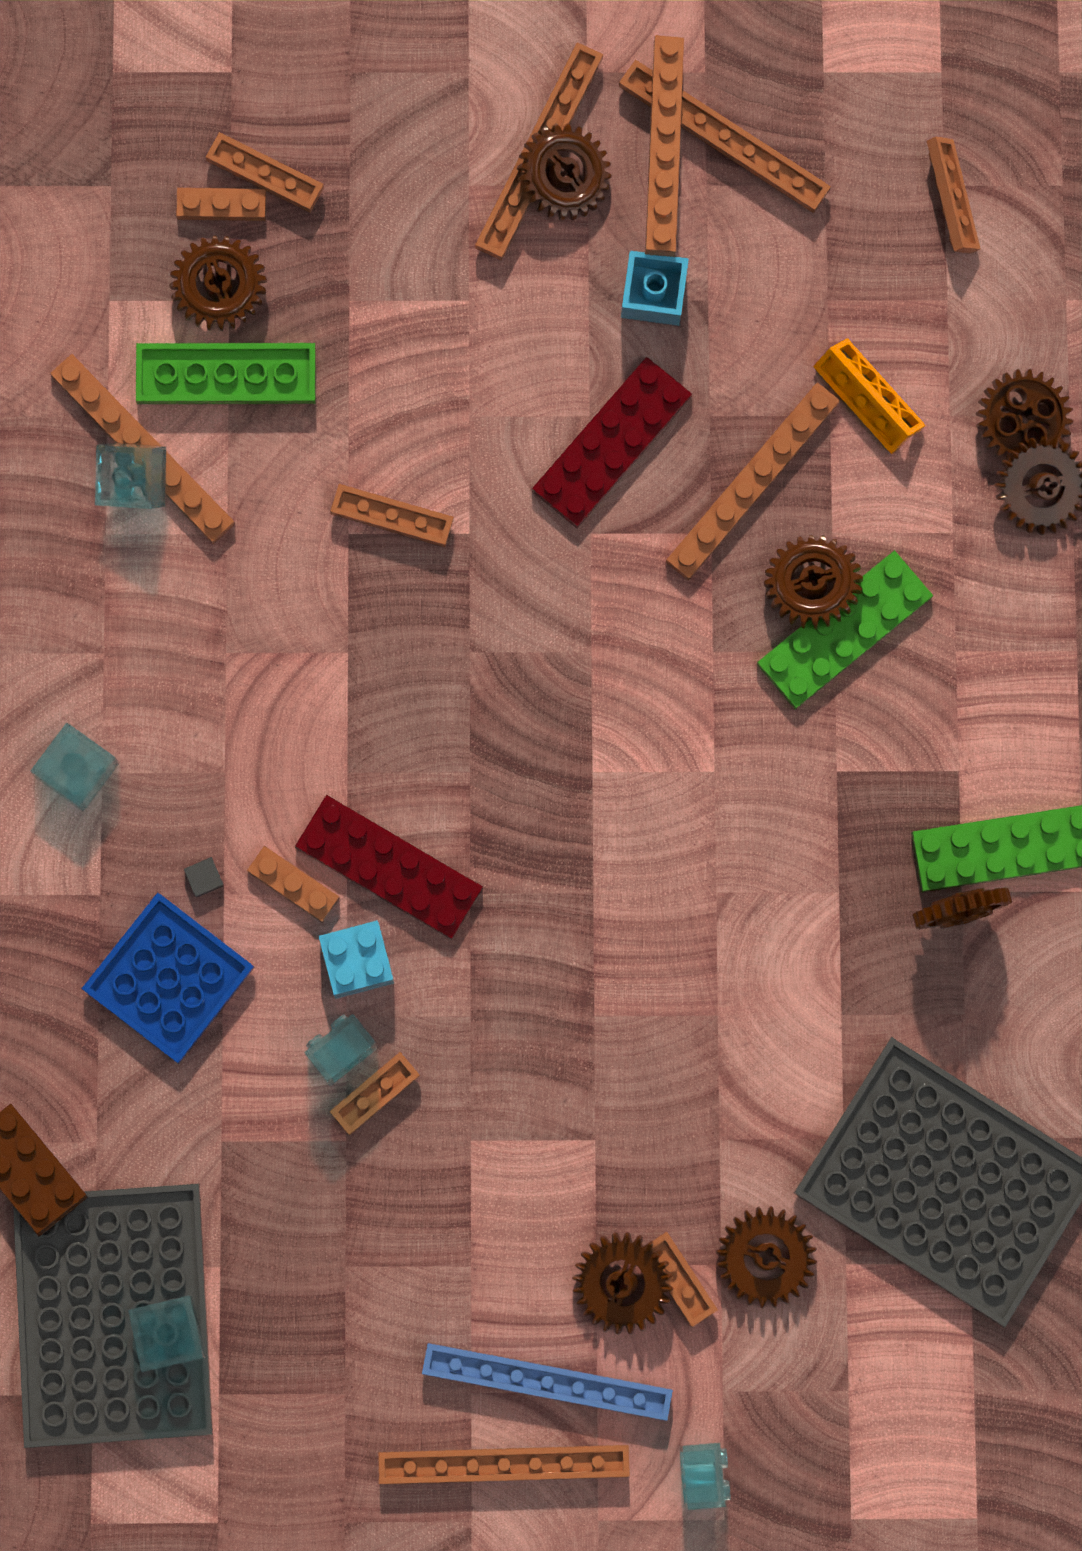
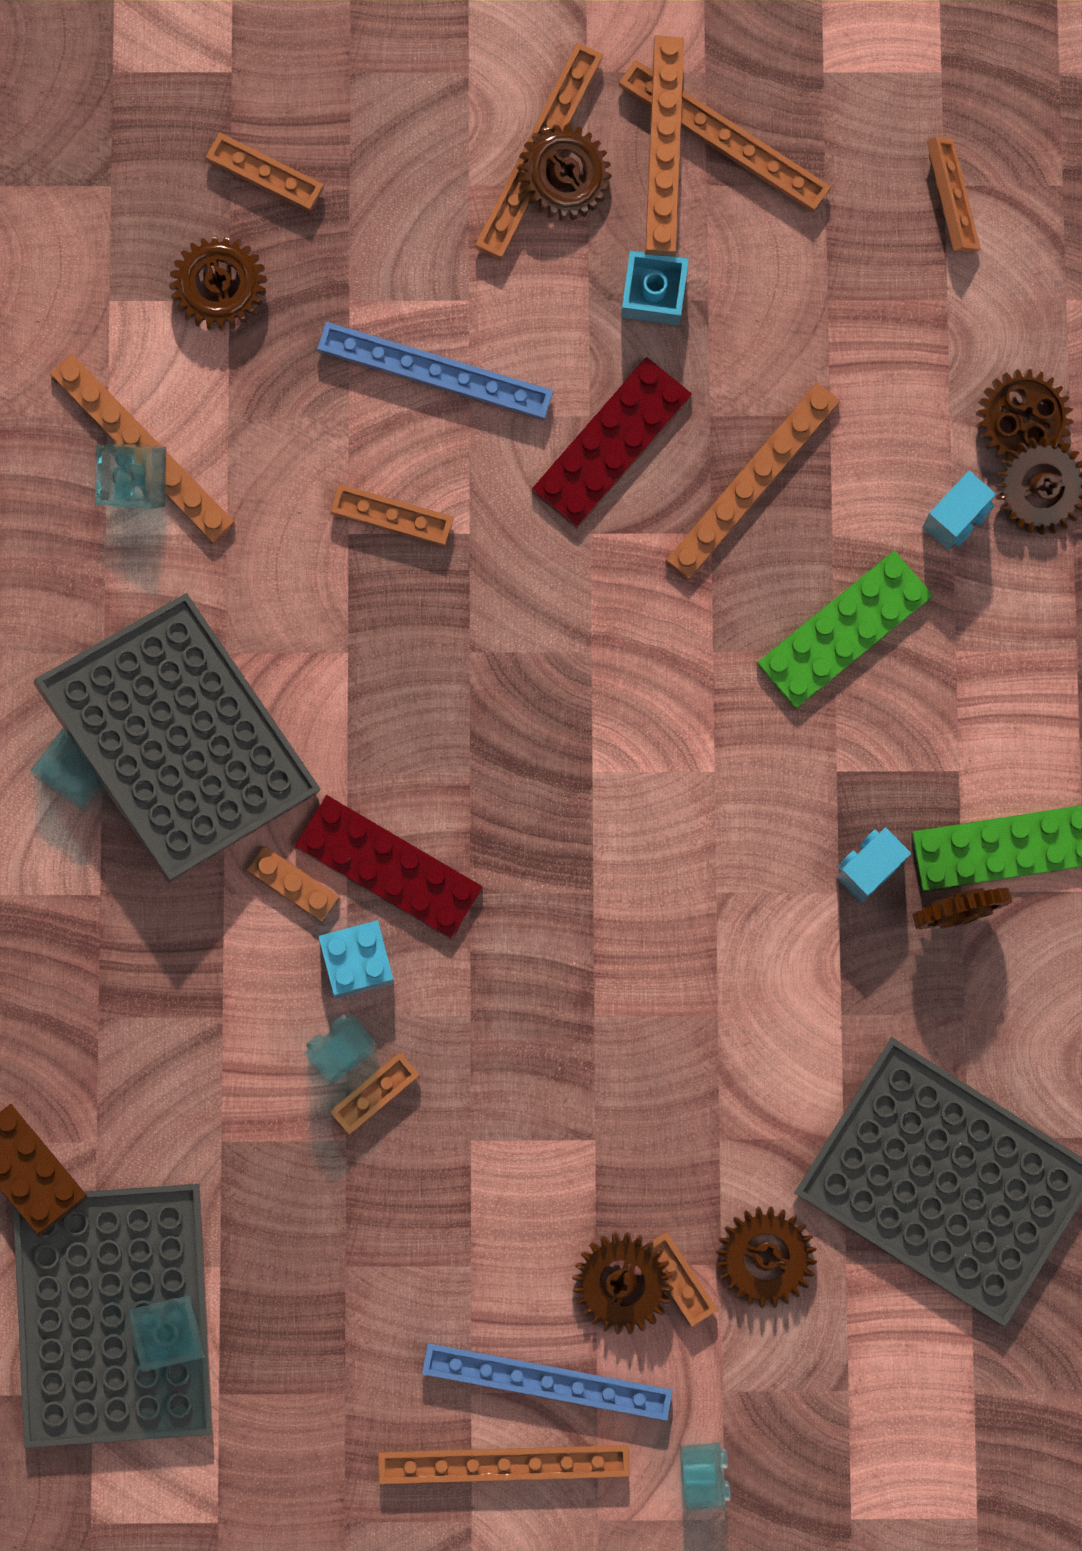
blue plate [81,892,255,1064] -> none
bright green plate [136,343,316,404] -> none
nougat plate [176,188,266,221] -> none
dark grey tile [184,857,224,898] -> none
reddish brown gear [764,534,863,629] -> none
light orange fence [813,338,926,454] -> none
none -> dark grey plate [34,593,321,883]
none -> medium blue plate [317,322,553,421]
none -> medium azure brick [836,827,911,904]
none -> medium azure brick [922,470,996,551]

